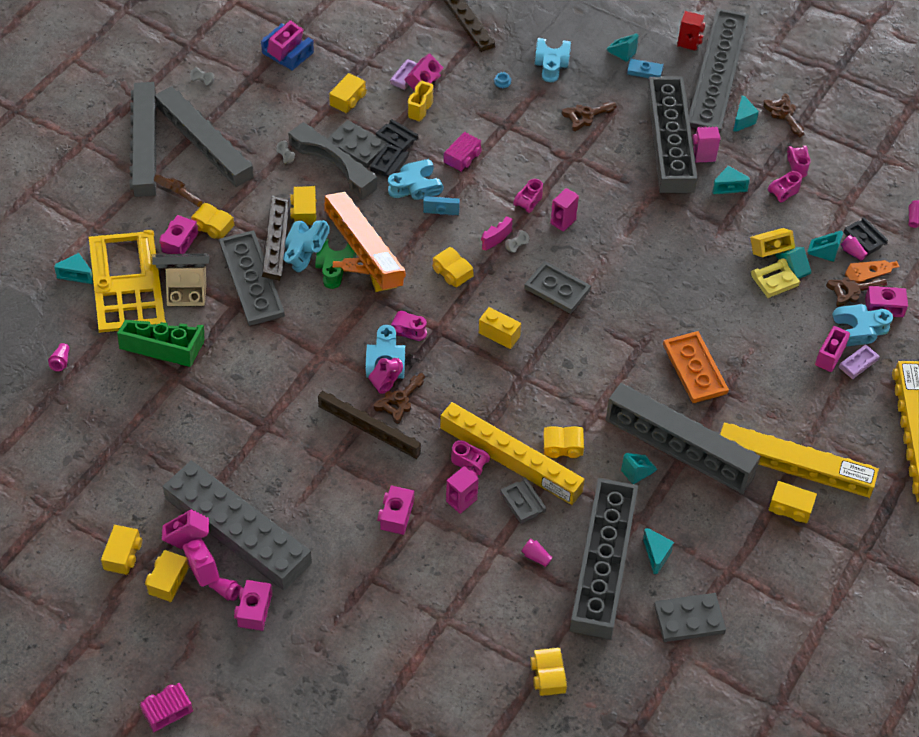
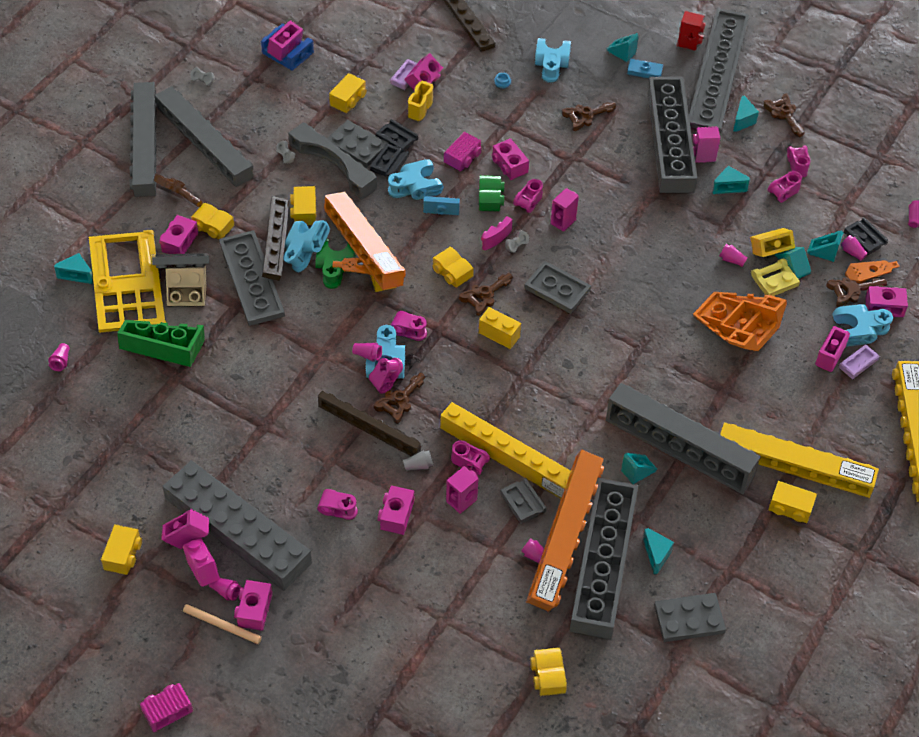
yellow brick [145,550,189,602] -> none
yellow brick [543,426,584,458] -> none
orange plate [663,331,729,404] -> none
none -> light nougat bar [183,604,262,644]
none -> dark pink piece [317,489,358,520]
none -> dark pink cone [352,343,383,362]
none -> light grey cone [403,450,433,471]
none -> reddish brown piece [459,273,513,316]
none -> green brick [479,175,504,211]
none -> dark pink brick [491,138,529,180]
none -> orange brick [526,450,604,612]
none -> orange wedge [693,292,787,351]
none -> dark pink cone [719,244,748,267]

